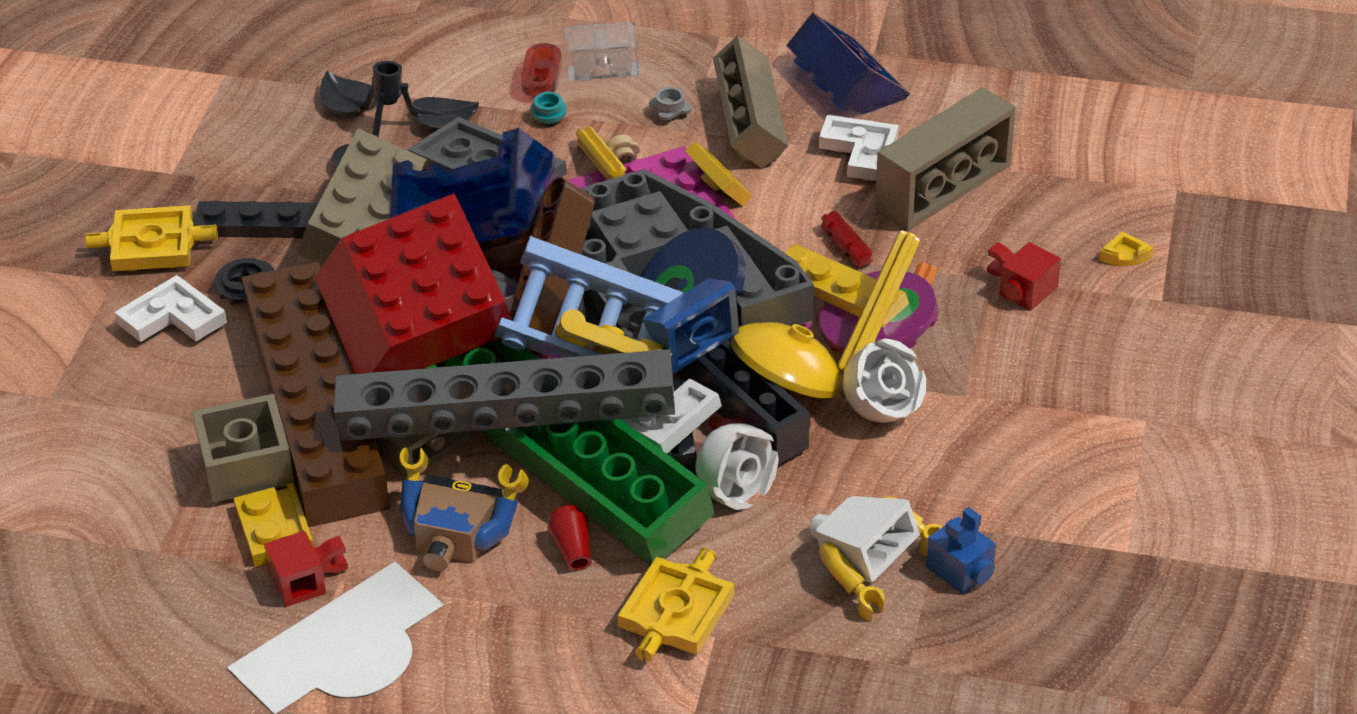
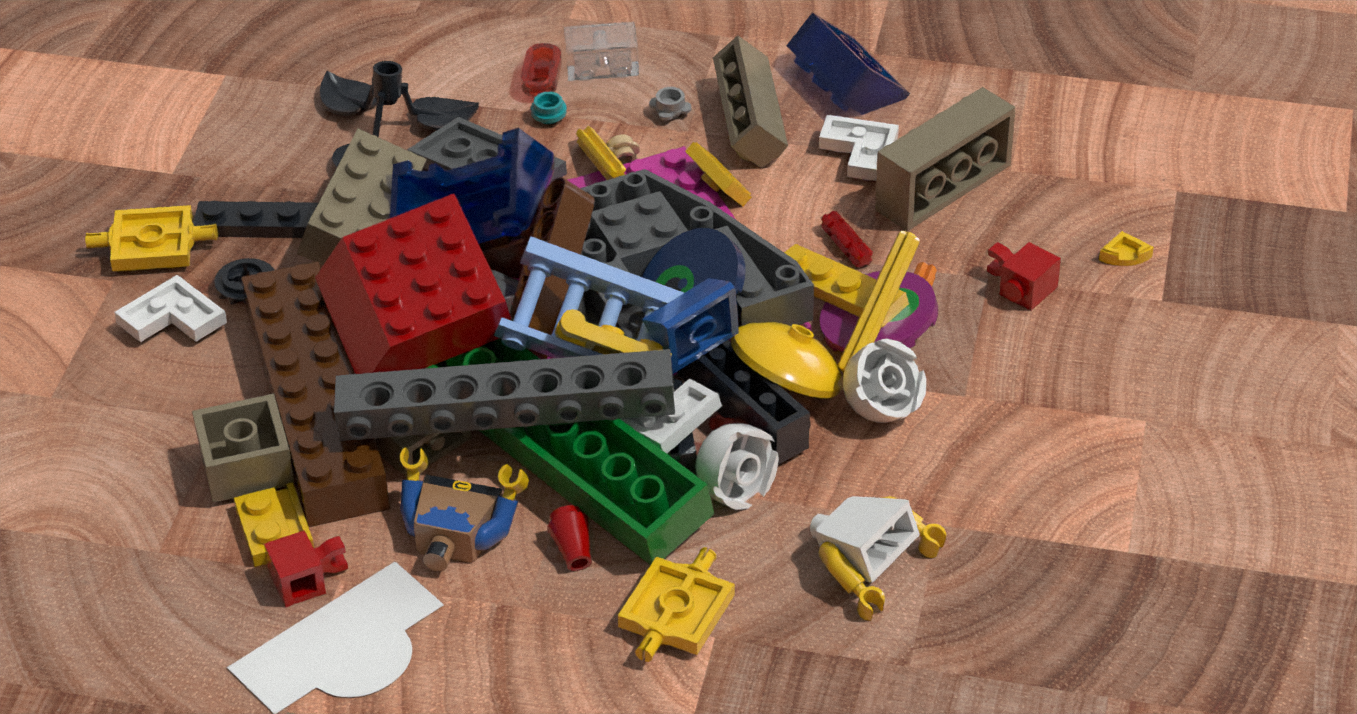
blue brick [926,507,996,595] -> none

